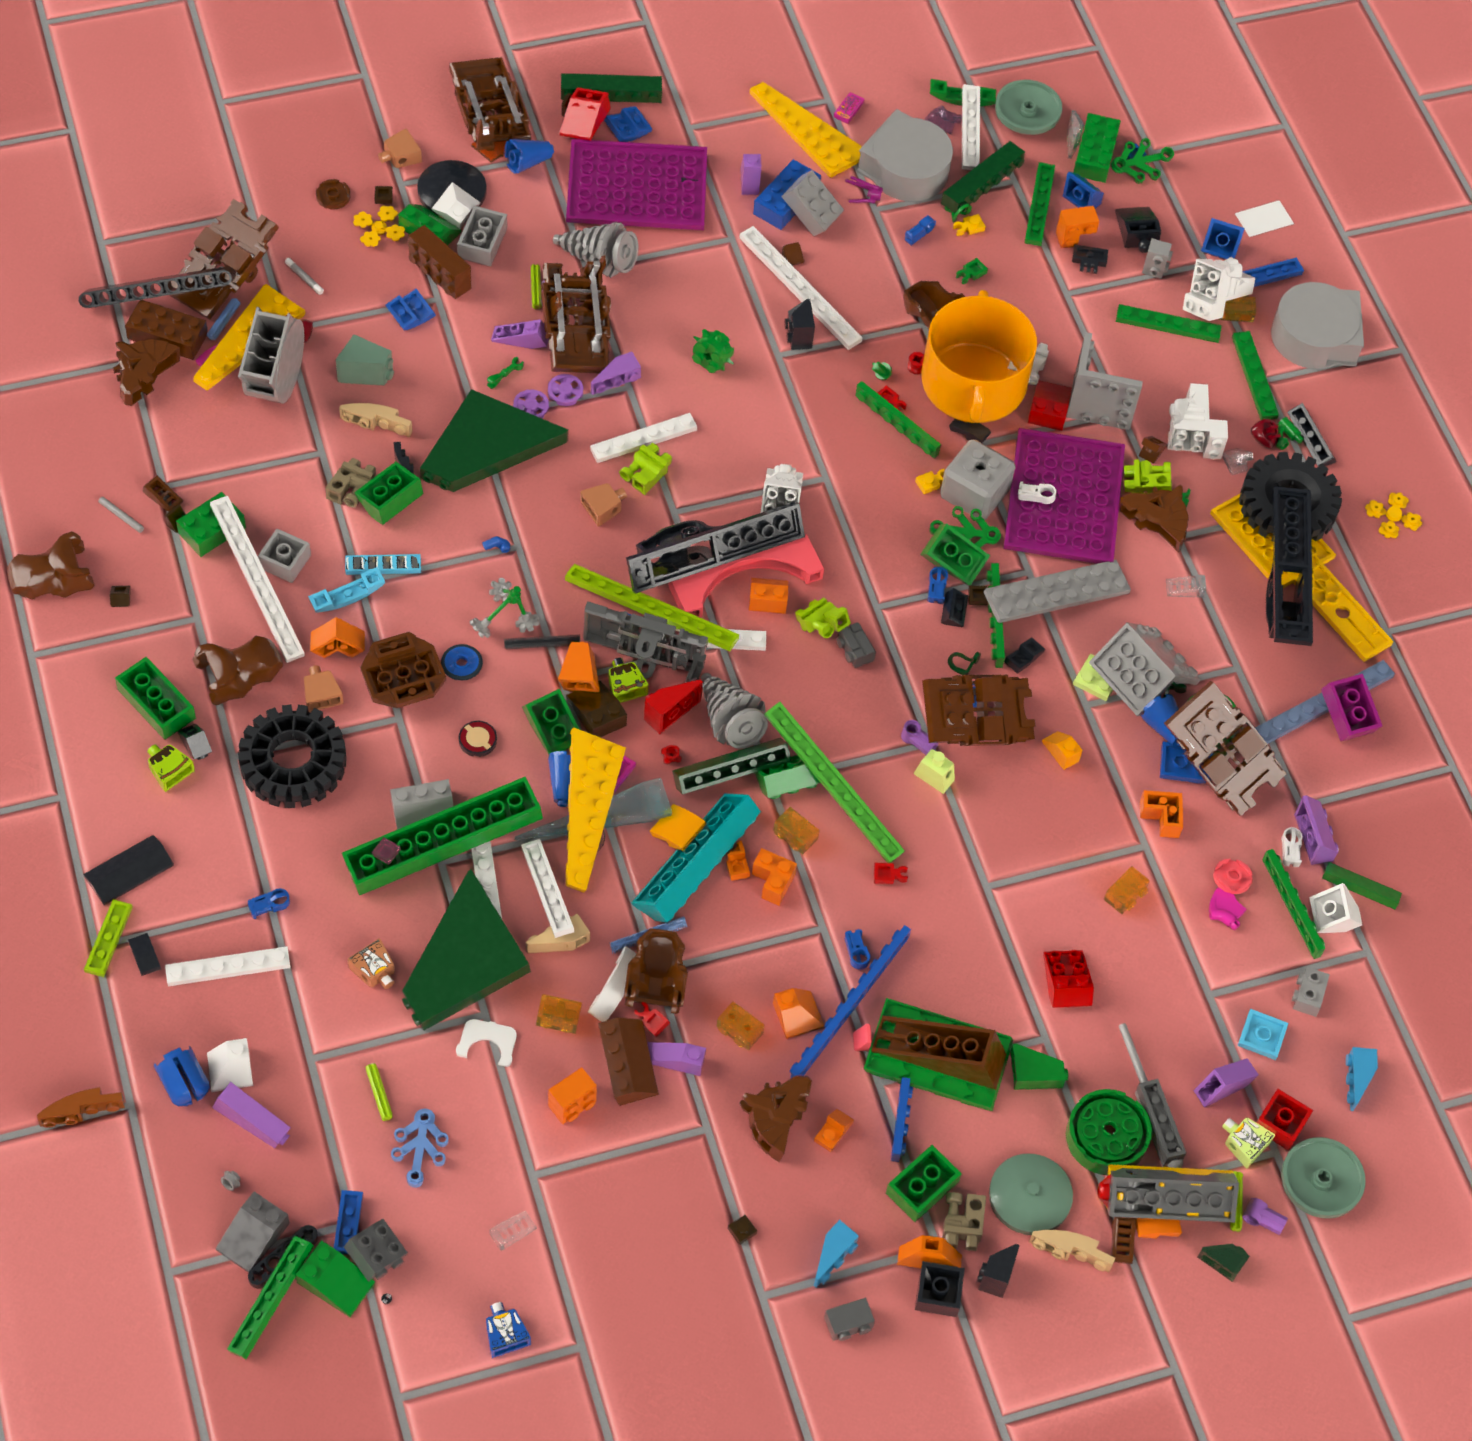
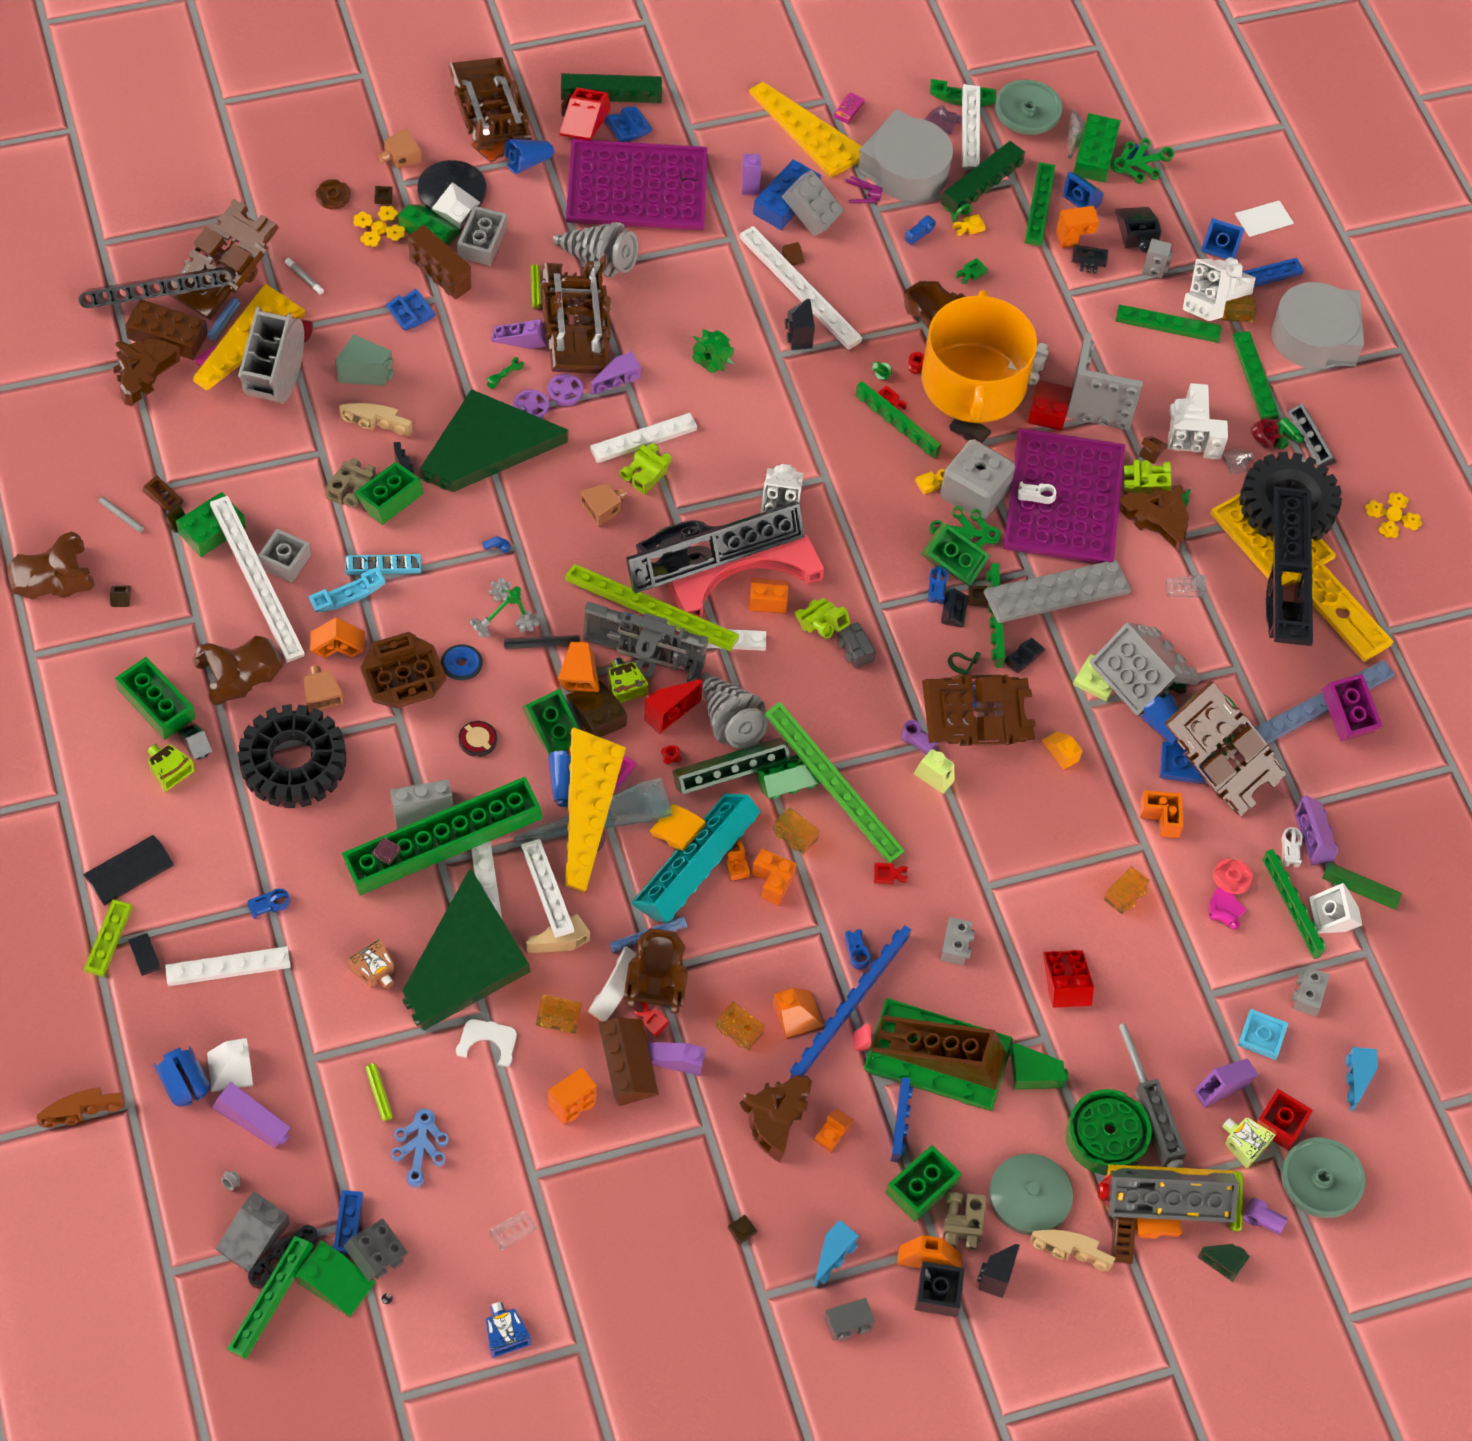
none -> light grey brick [940,917,975,966]

